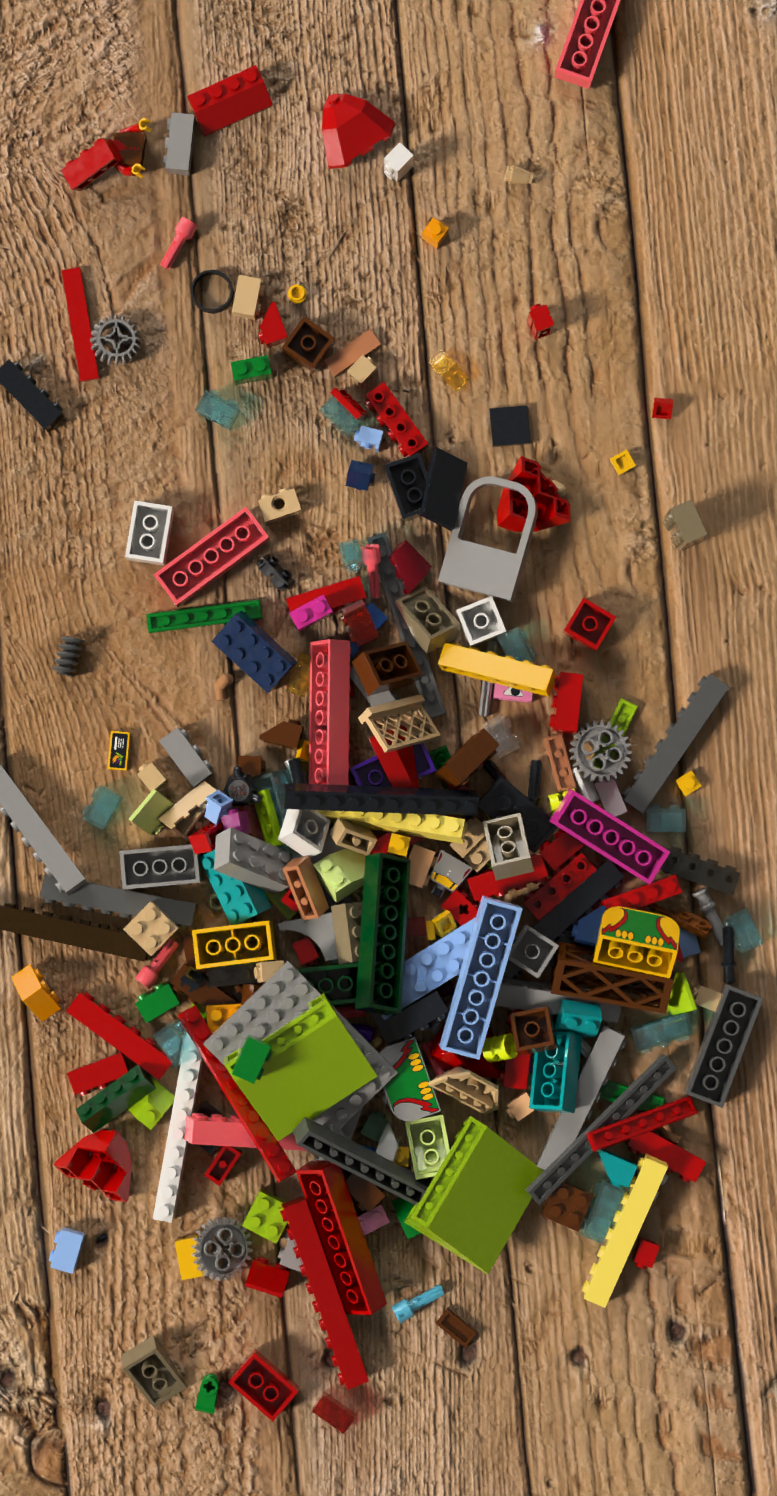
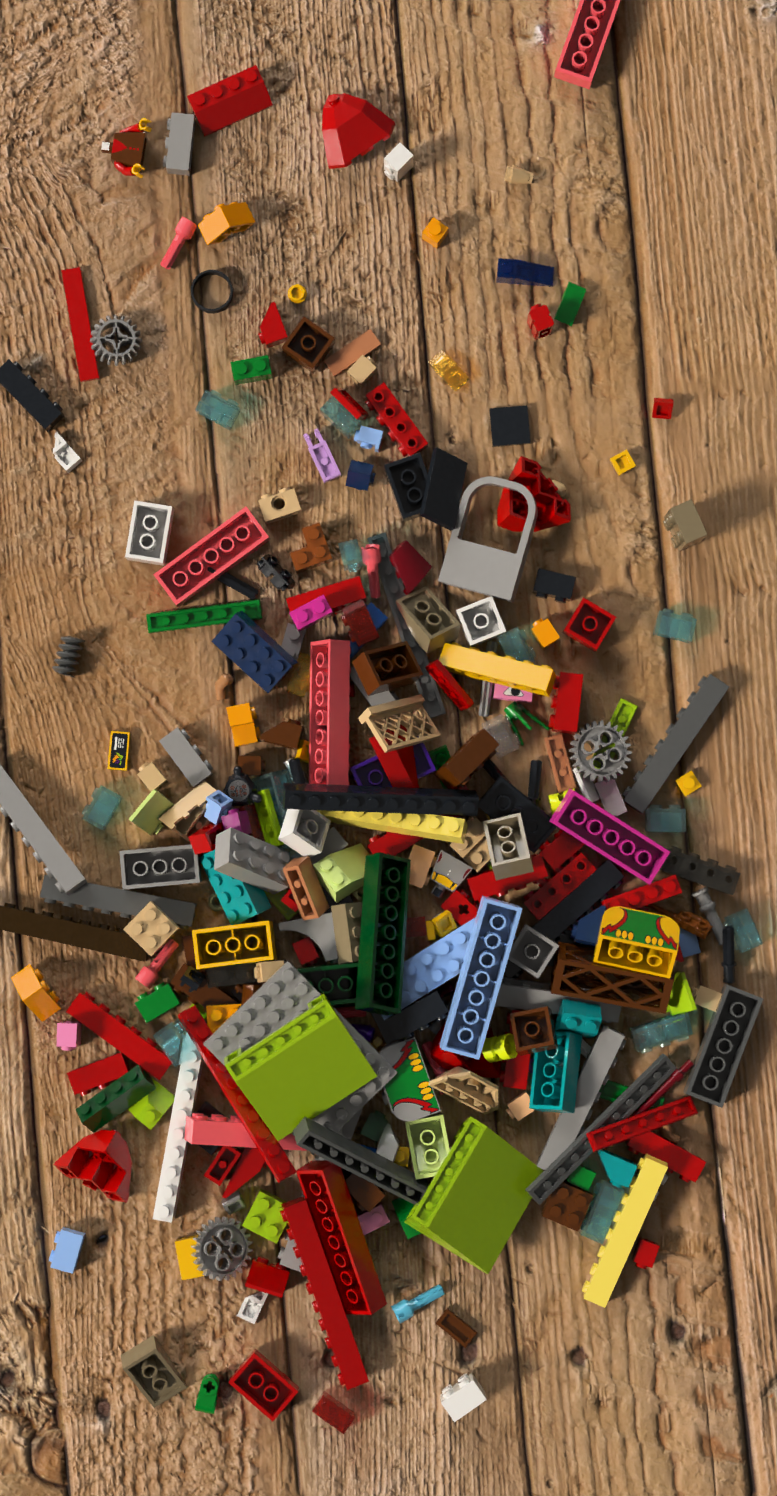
red brick [61,138,123,191] -> none
tan brick [232,275,265,320] -> none
green brick [232,1034,273,1084] -> none
tan brick [329,818,377,856] -> none
yellow brick [387,833,411,857] -> none
none -> white slope [53,432,82,473]
none -> bright pink brick [56,1021,82,1051]
none -> light orange brick [198,201,256,245]
none -> black axle [208,567,258,600]
none -> red slope [222,1147,267,1199]
none -> light grey slope [222,1191,246,1215]
none -> light orange brick [226,703,261,747]
none -> white slope [237,1292,268,1324]
none -> light grey plate [281,623,307,661]
none -> dark orange brick [290,522,333,574]
none -> lavender hinge [303,428,341,484]
none -> red tile [425,659,474,711]
none -> white brick [440,1373,487,1422]
none -> clear blue slope [496,258,554,287]
none -> green plant [504,701,550,746]
none -> light orange brick [530,618,560,649]
none -> black brick [532,568,576,603]
none -> green slope [554,281,586,326]
none -> green brick [566,1165,596,1191]
none -> dark red bar [630,1060,694,1117]
none -> clear light blue brick [652,608,697,643]

